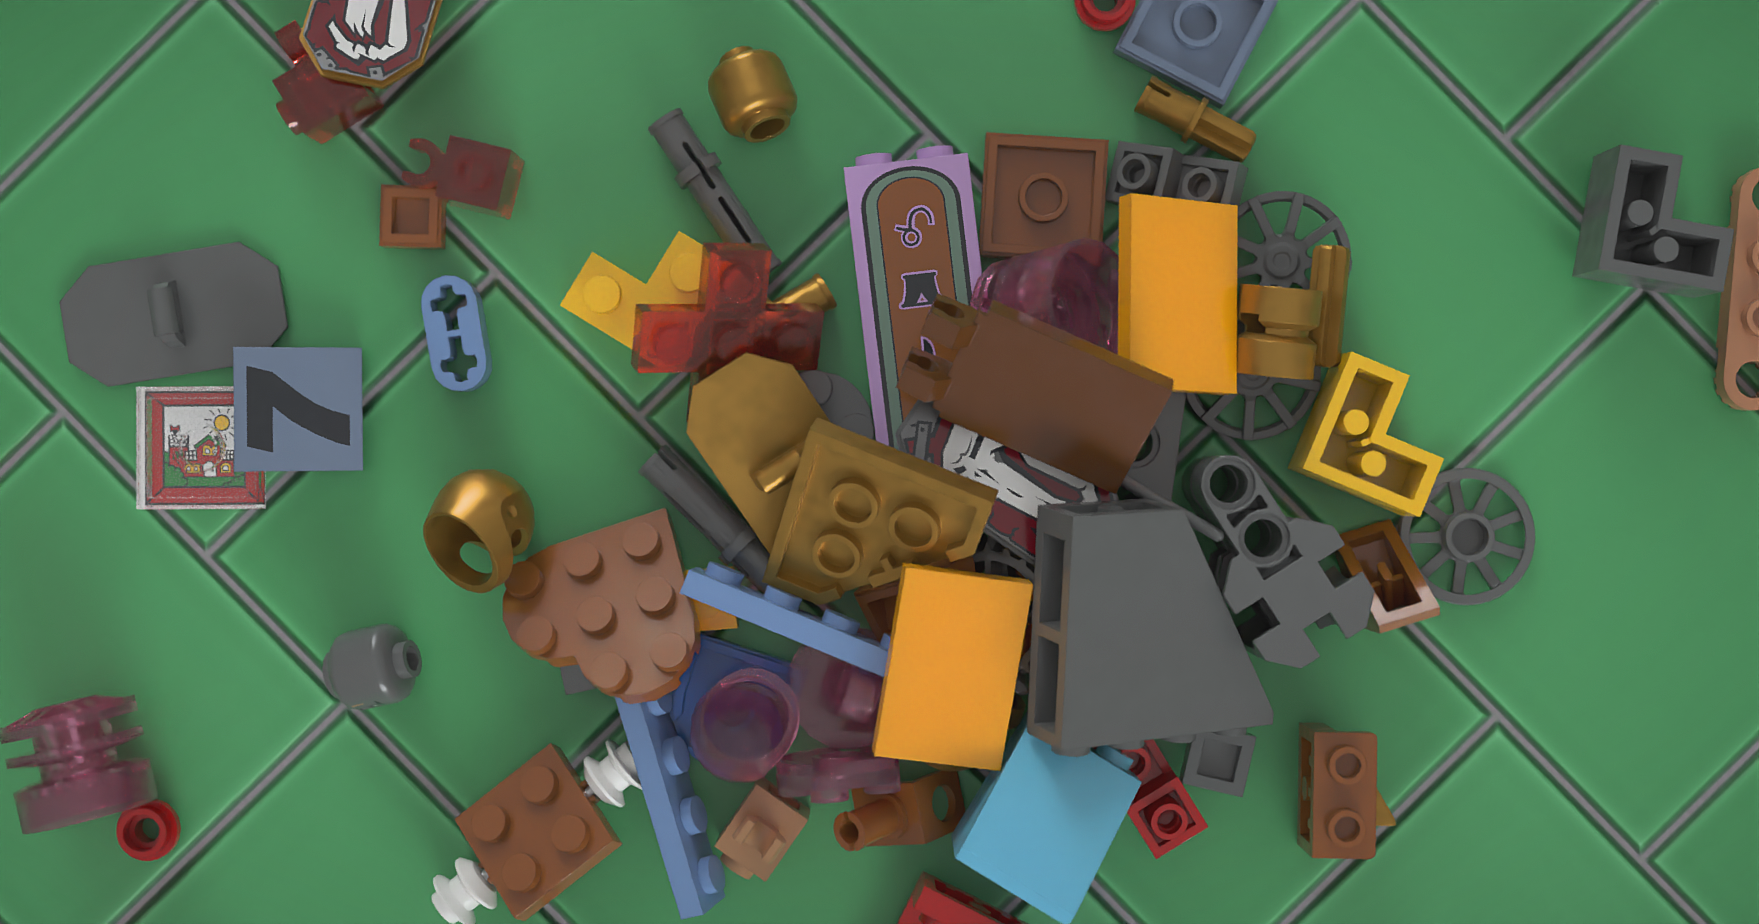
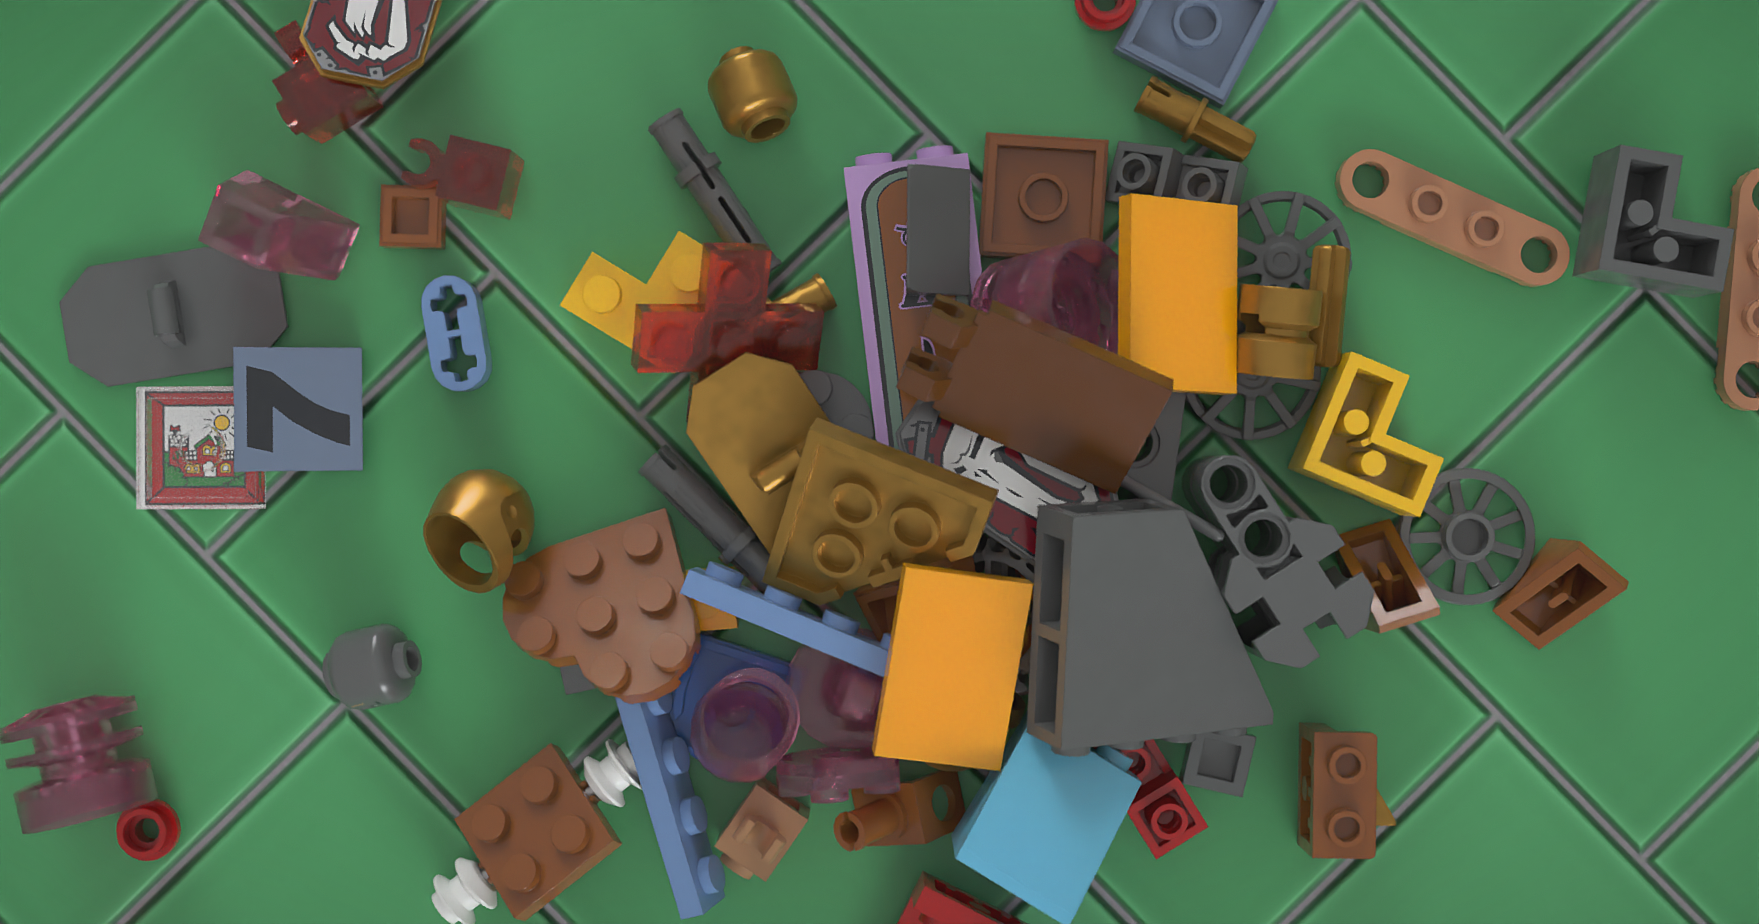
none -> clear pink slope [198,169,360,281]
none -> dark grey slope [906,164,970,296]
none -> nougat plate [1334,149,1570,287]
none -> dark orange slope [1492,538,1629,650]

